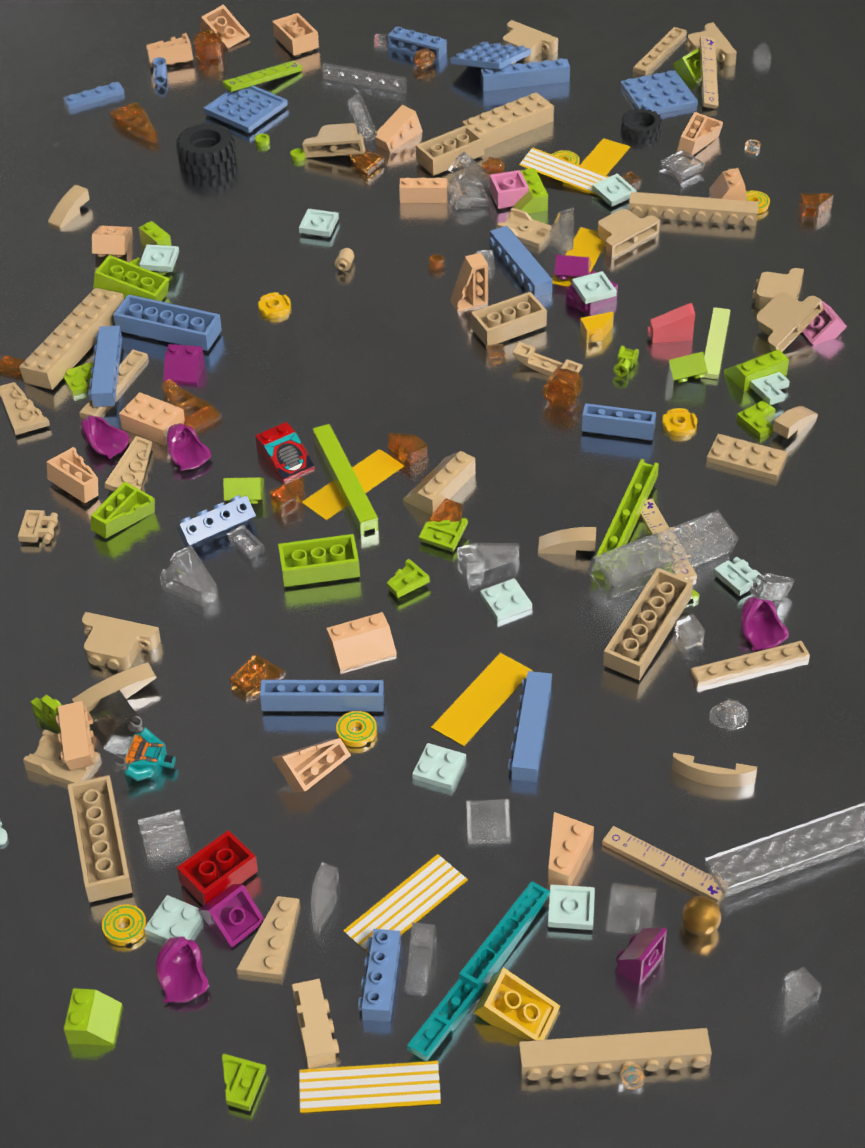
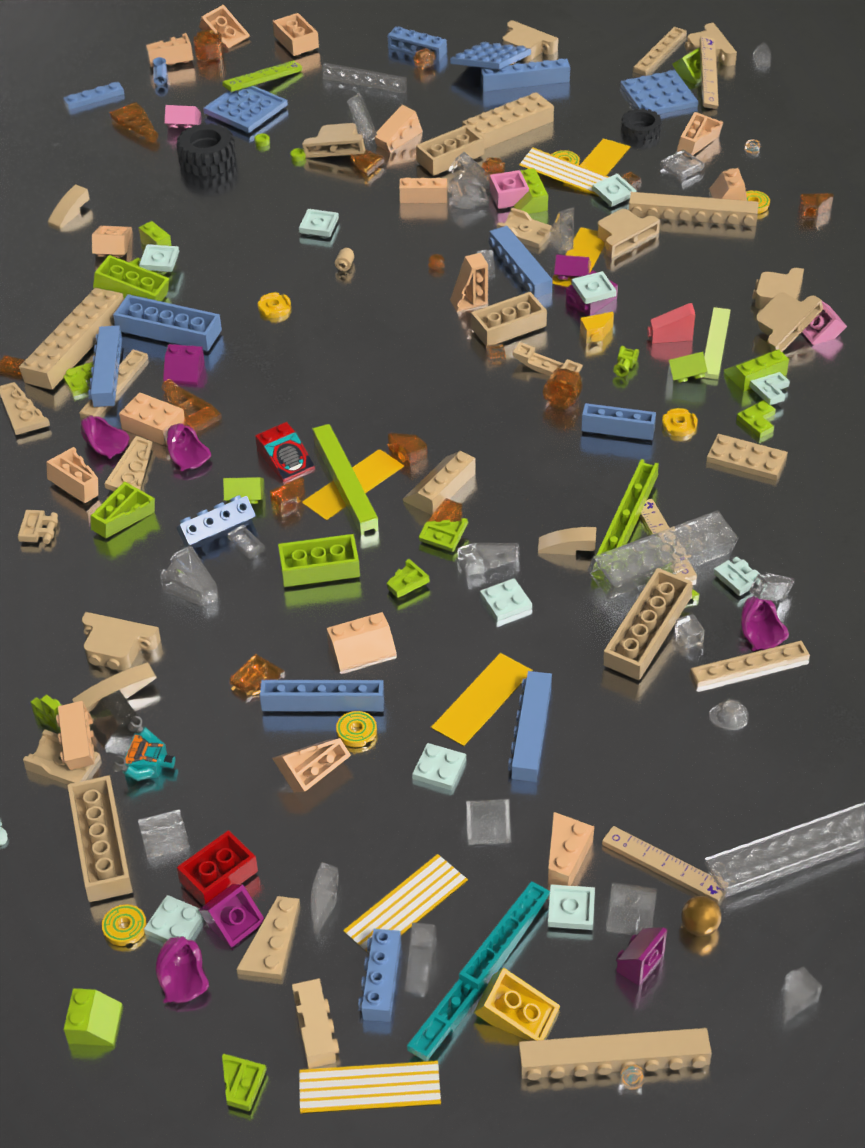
clear tile [374,34,388,47] -> none
tan slope [671,753,757,787] -> none
tan slope [773,406,818,439] -> none
none -> bright pink slope [165,105,201,129]

